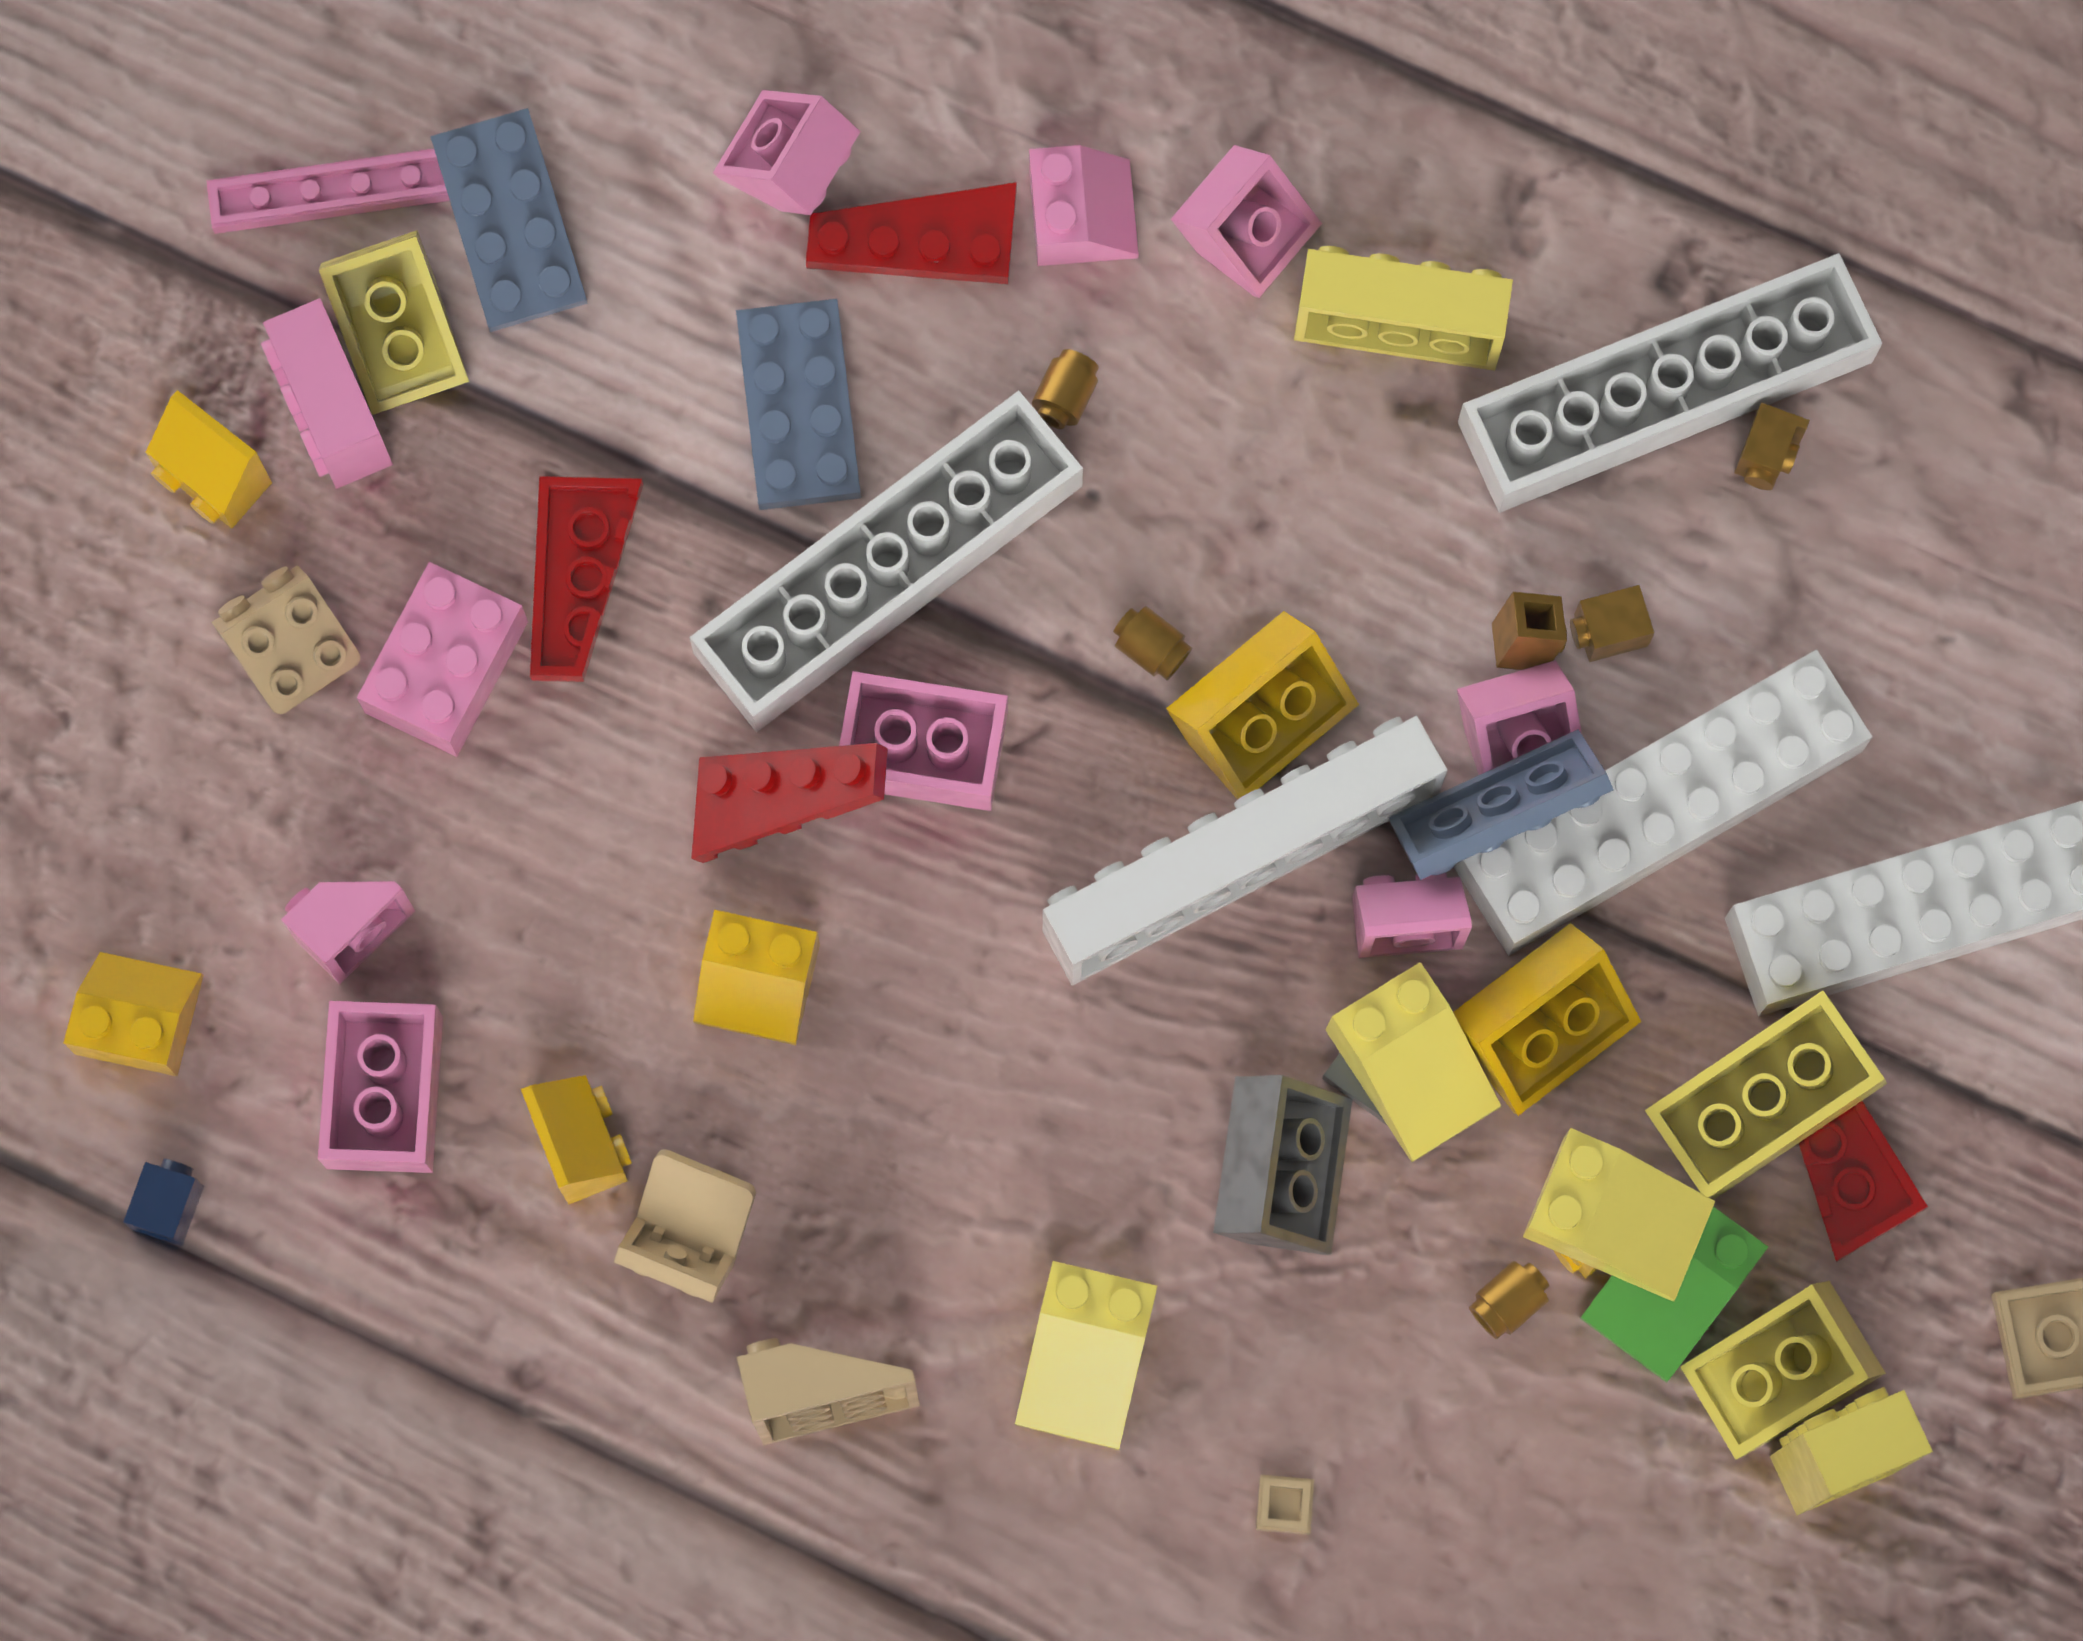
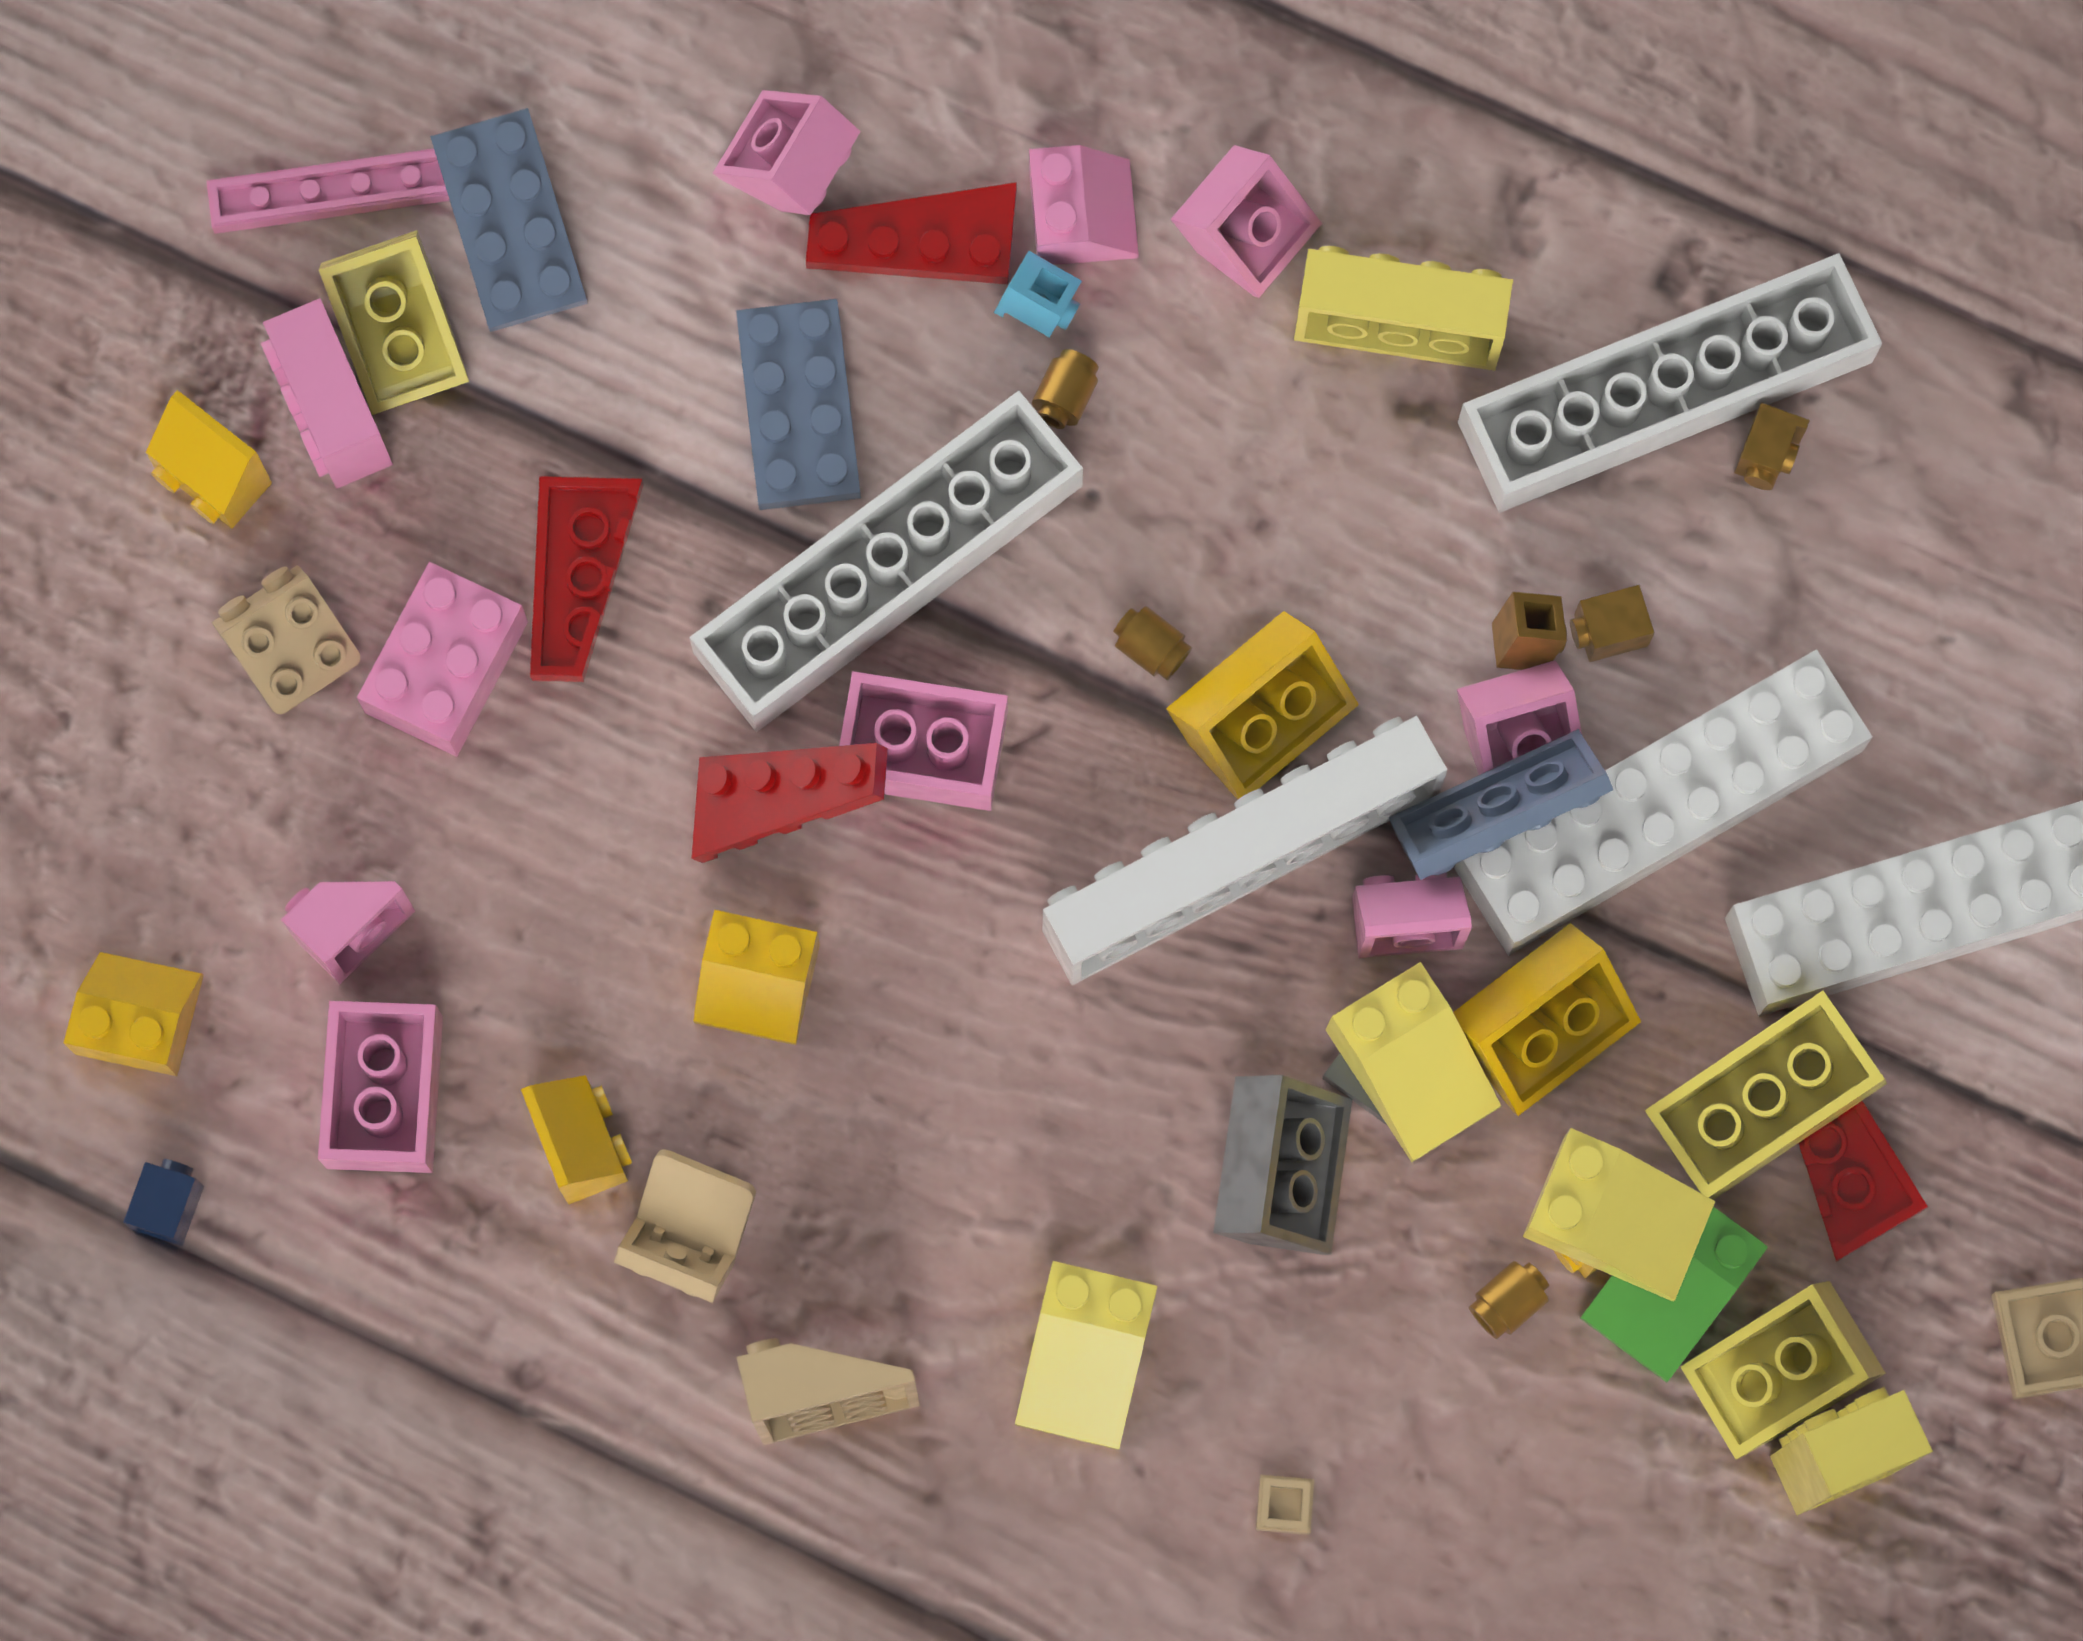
none -> medium azure brick [994,251,1082,338]

